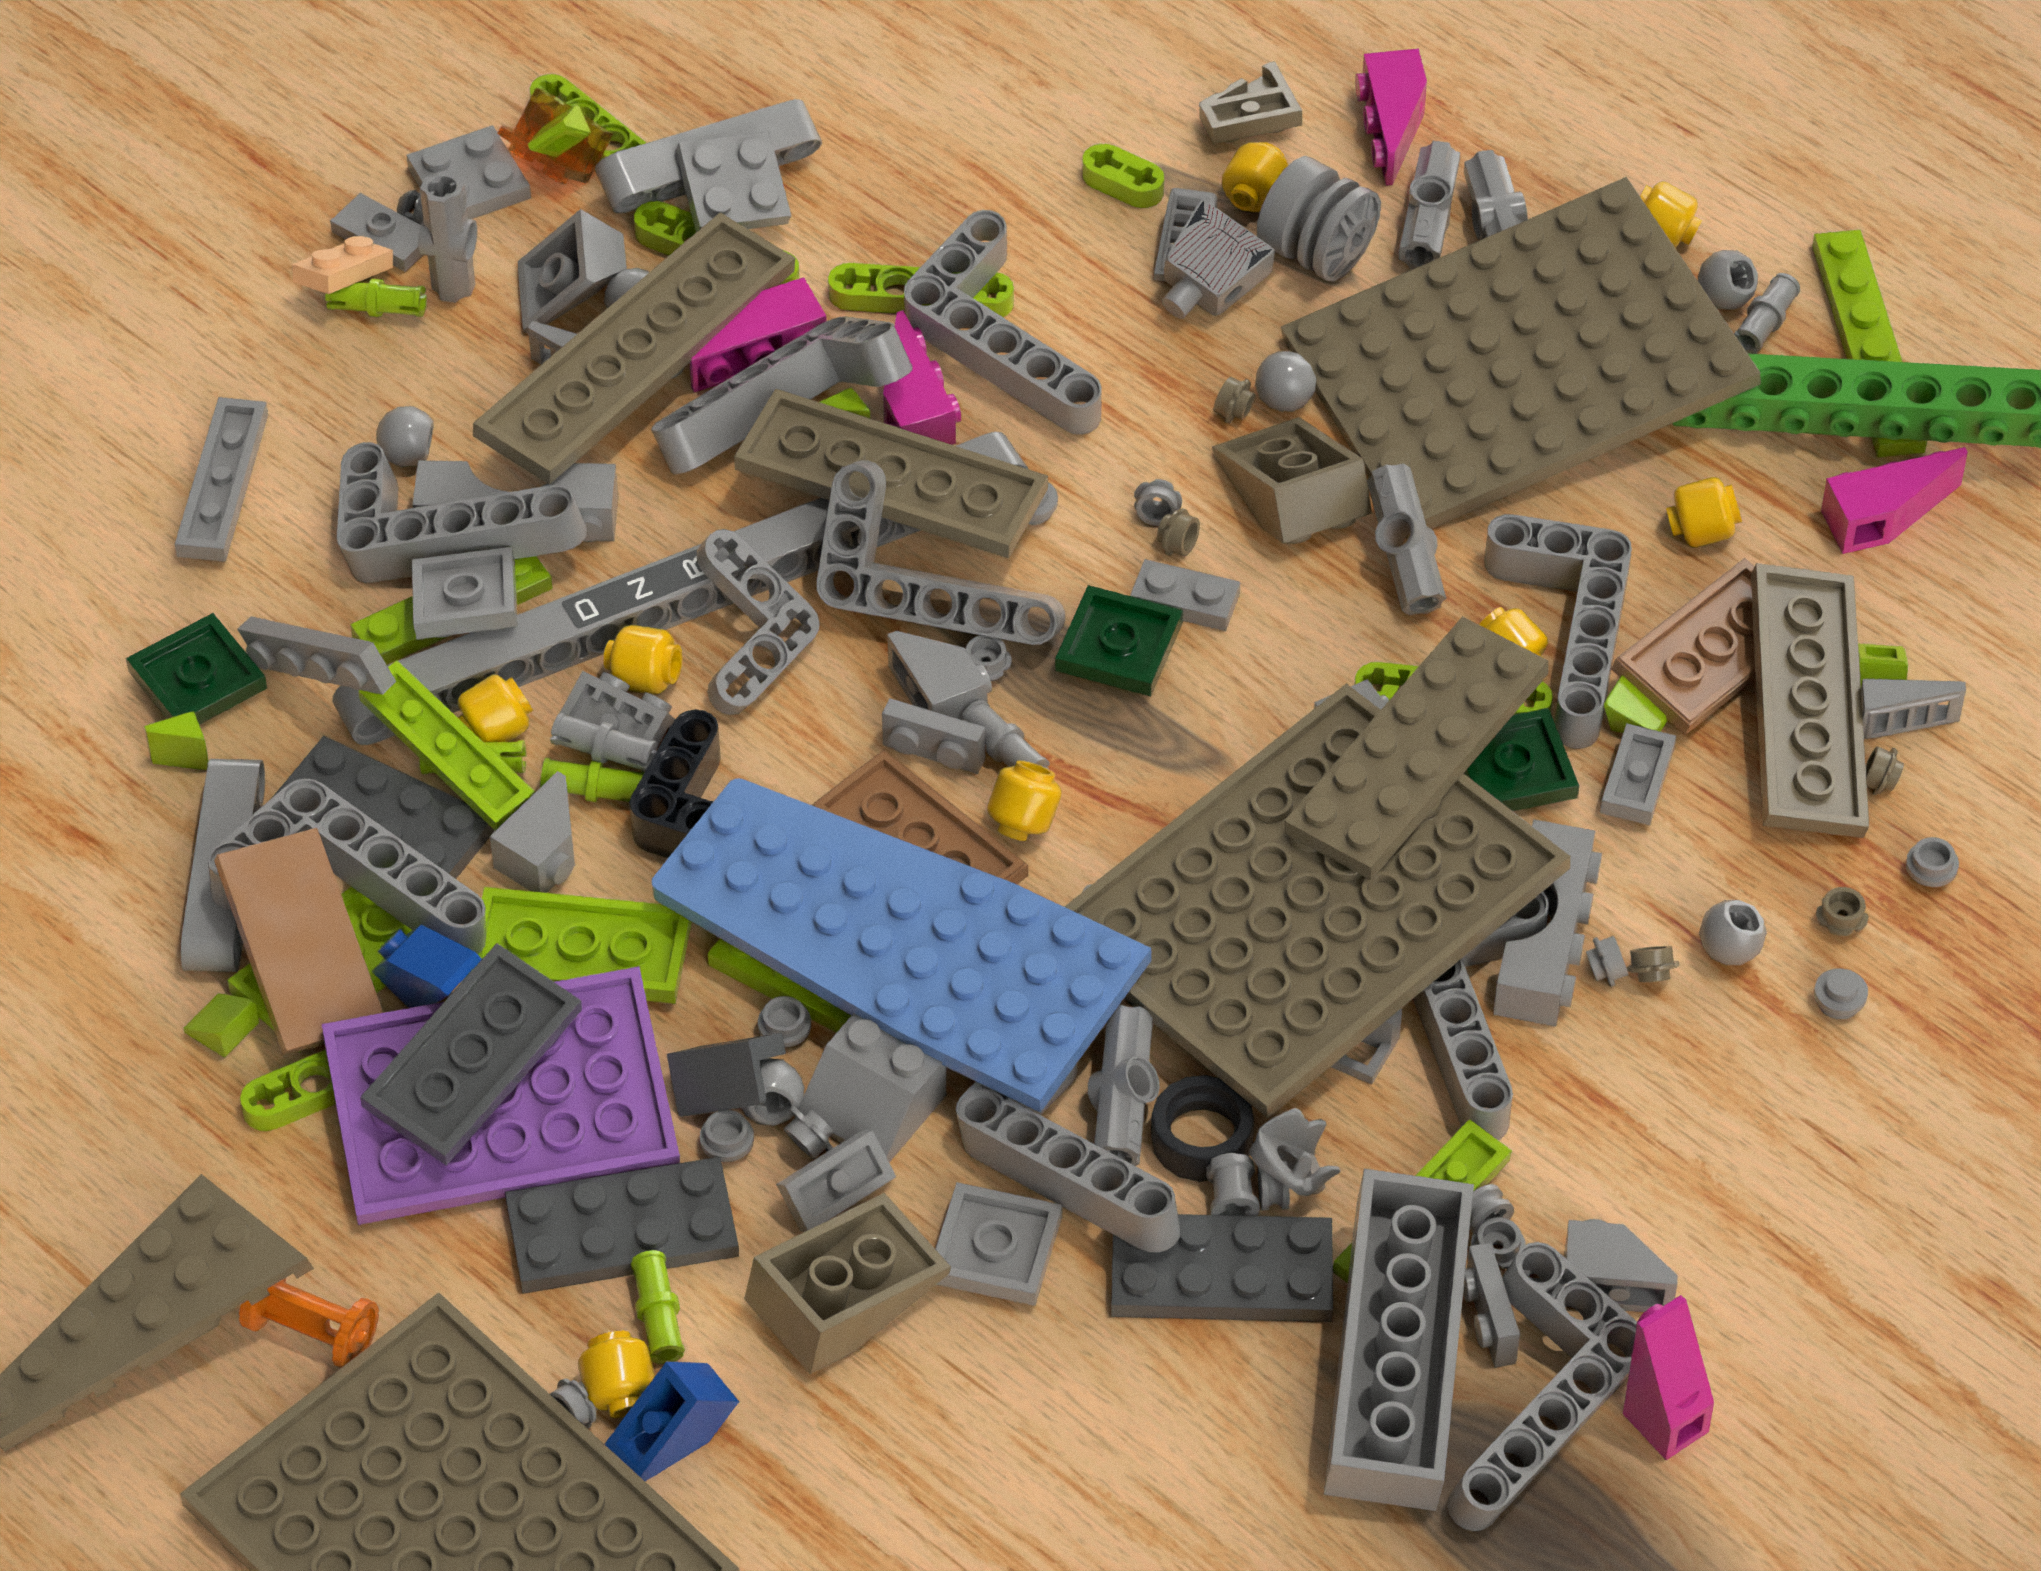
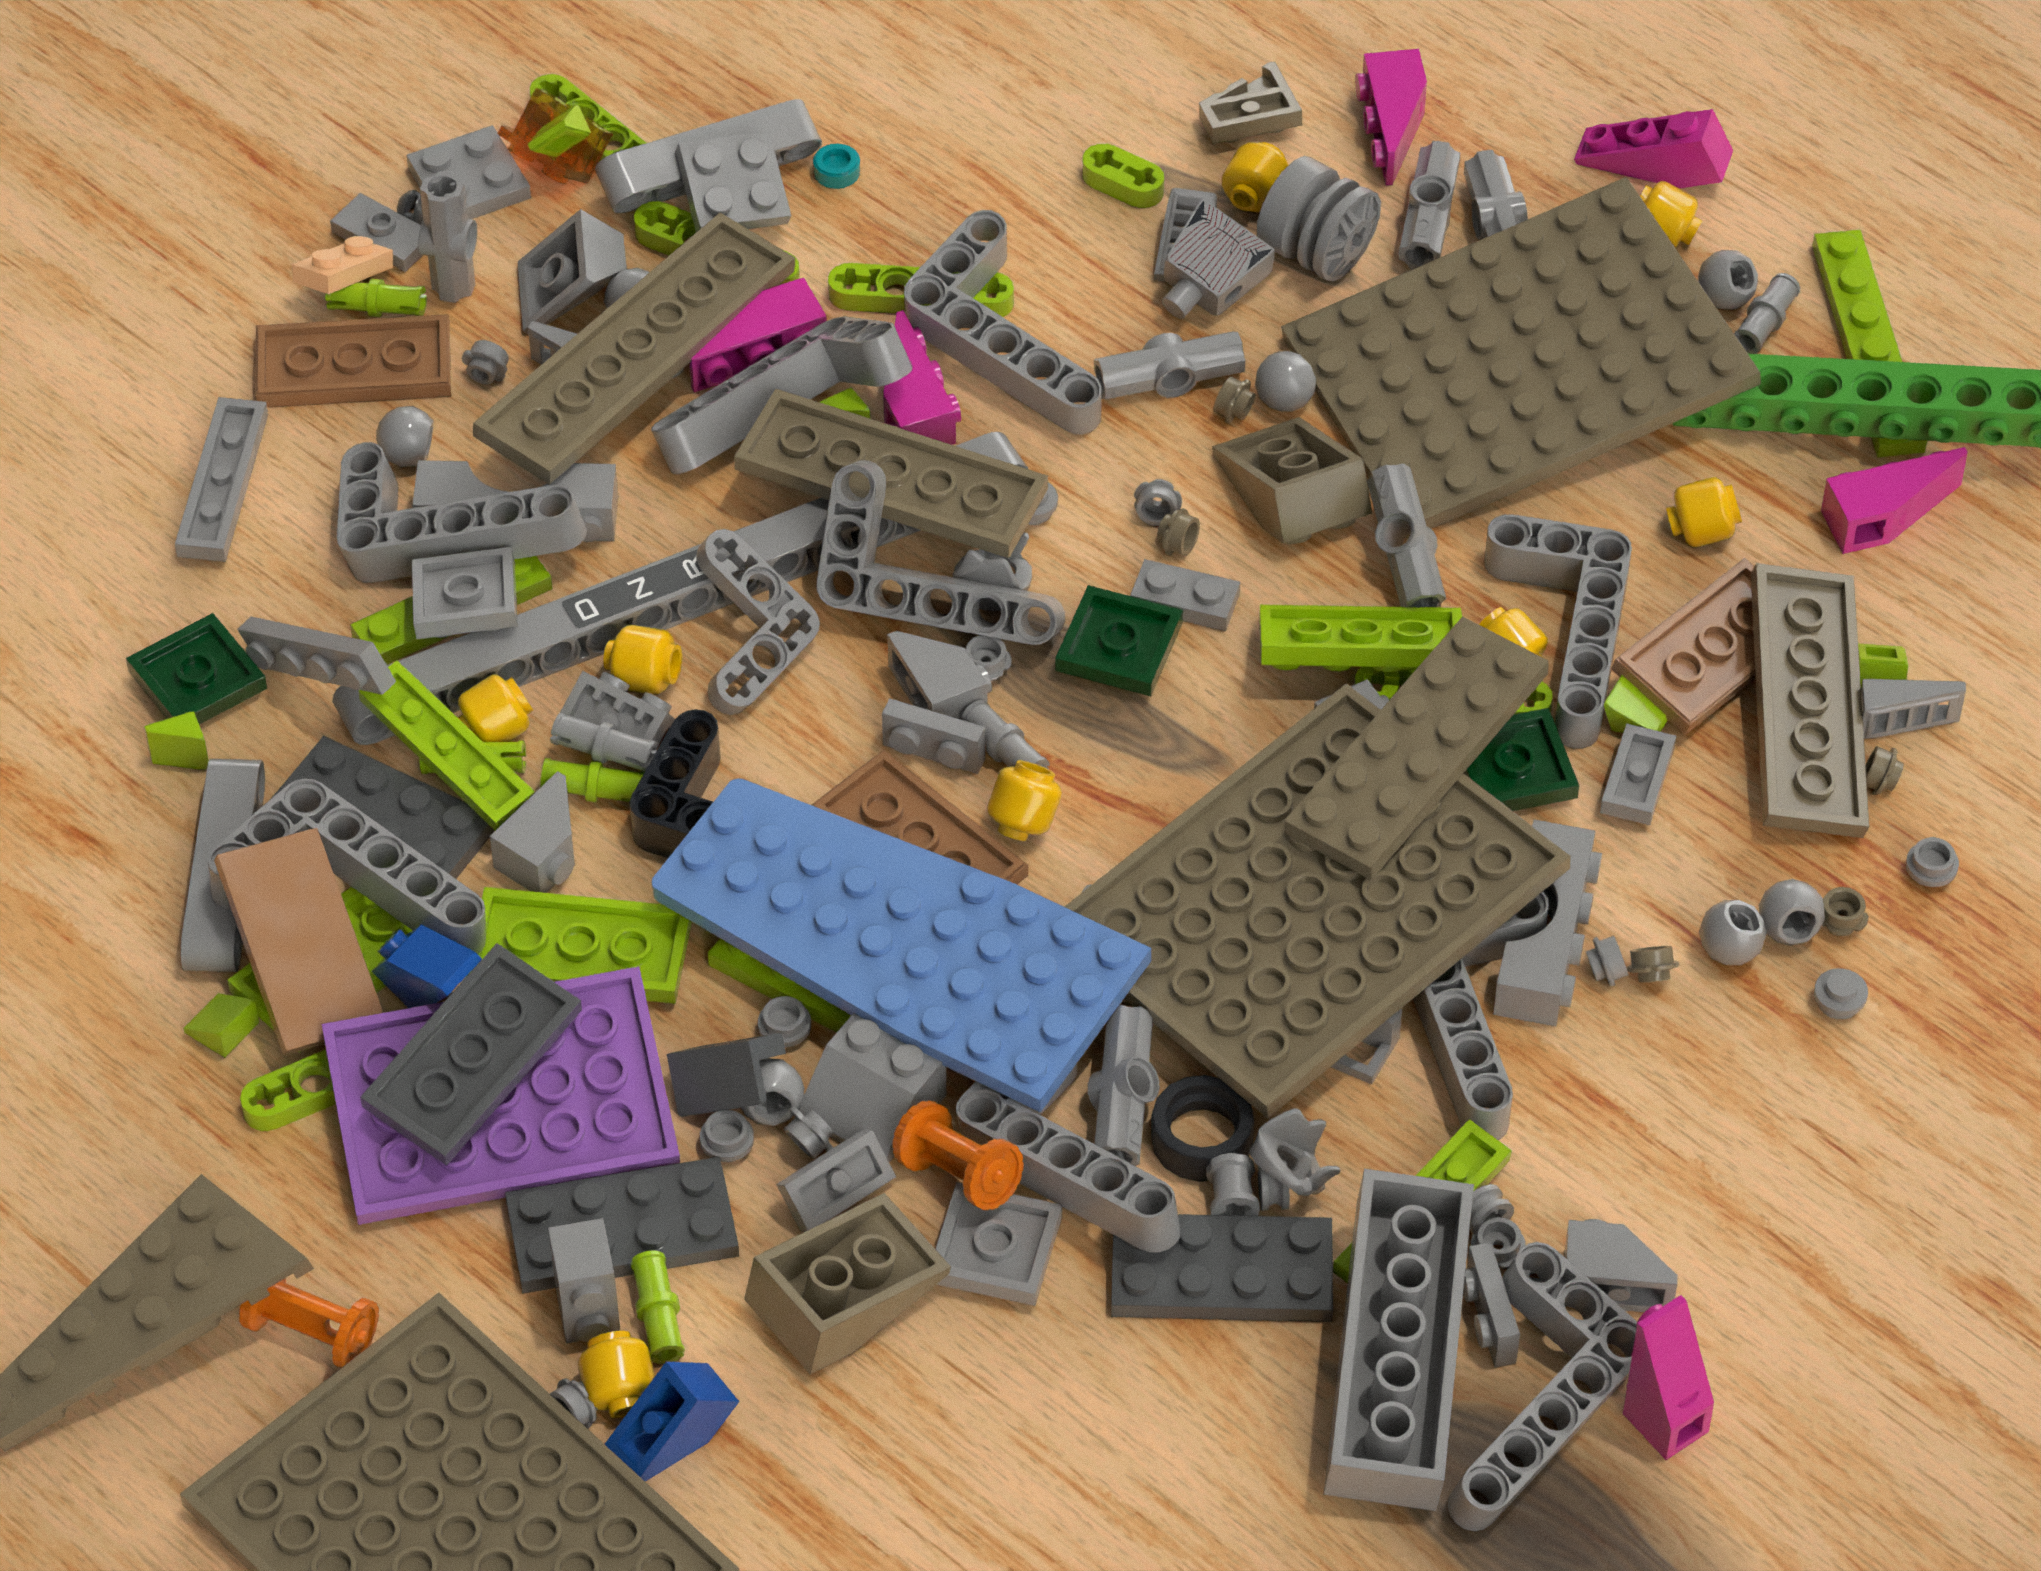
none -> medium nougat tile [255,314,452,407]
none -> light grey plate [462,340,509,384]
none -> light grey brick [548,1218,620,1343]
none -> teal tile [813,144,860,189]
none -> orange hose [892,1100,1024,1210]
none -> light grey piece [953,532,1032,611]
none -> light grey piece [1094,331,1246,400]
none -> lime plate [1259,604,1462,672]
none -> dark pink slope [1574,109,1733,188]
none -> light grey piece [1759,879,1825,946]

